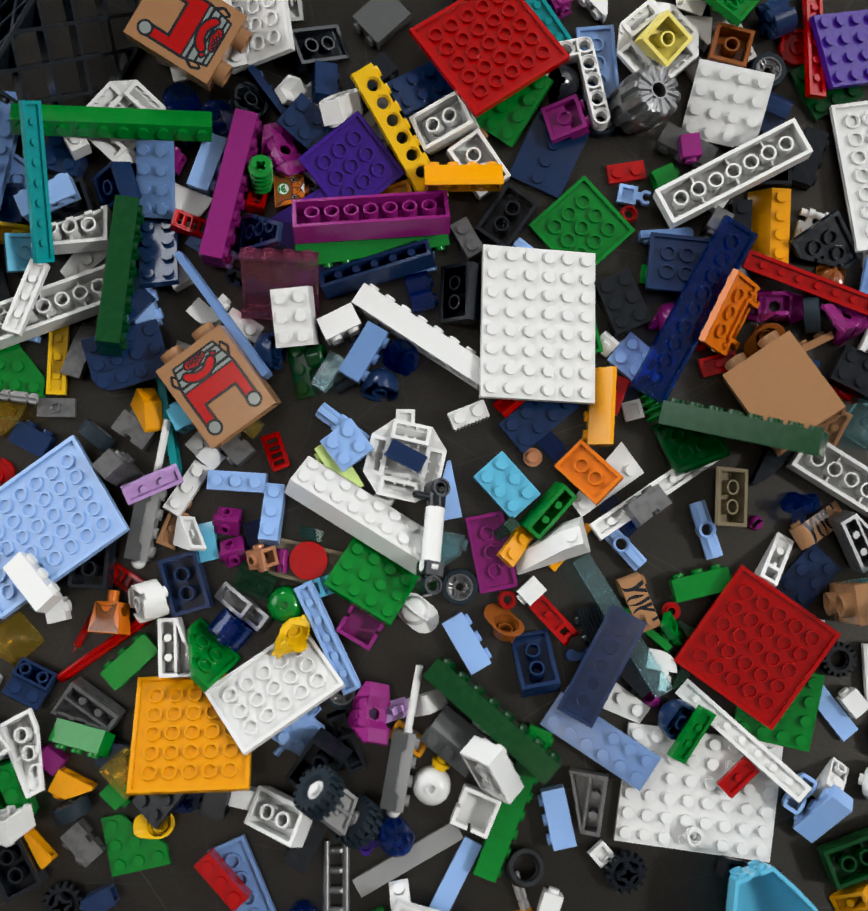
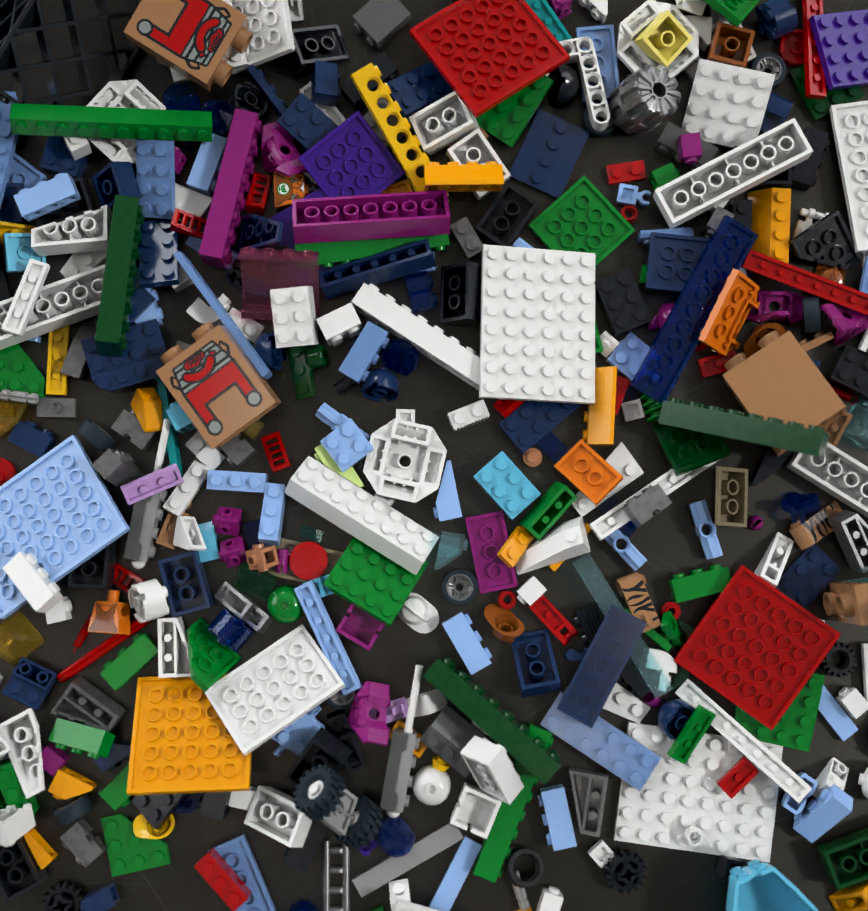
teal plate [18,100,55,263] -> none
clear yellow slope [98,747,132,800] -> none
green piece [248,155,274,195] -> none
yellow hair [271,615,311,659] -> none
white panel [274,75,308,106] -> none
clear light blue bracket [310,351,345,393] -> none
white brick [319,88,363,128] -> none
dark blue panel [384,439,428,474] -> none
piece [412,478,450,597] -> none
piece [492,516,520,542] -> none
magenta plate [541,94,592,144] -> none

